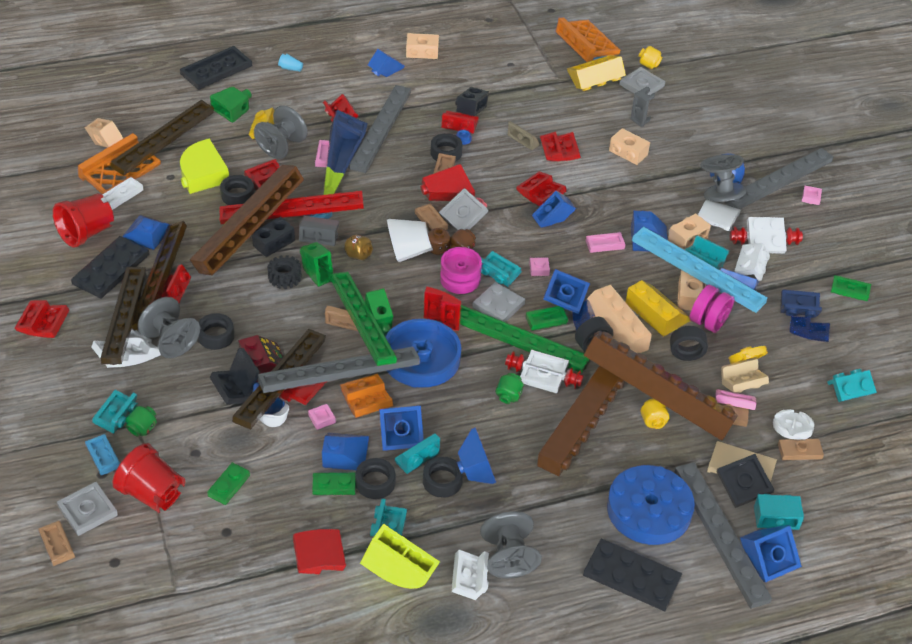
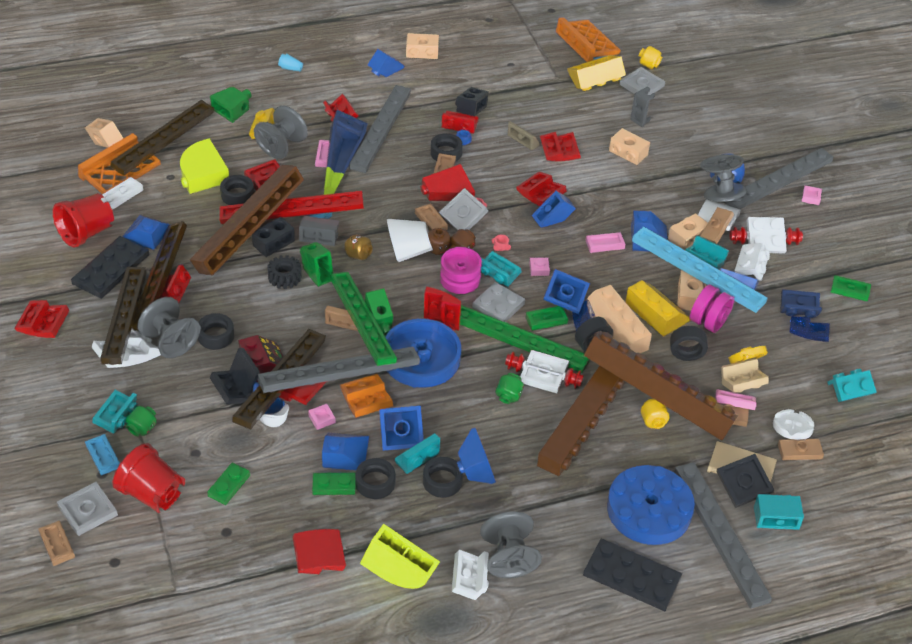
black plate [180,46,252,90] -> none
teal bracket [370,498,407,537] -> none
blue slope [740,525,802,582] -> none
none -> coral plate [492,235,511,251]
none -> medium nougat plate [700,207,734,244]

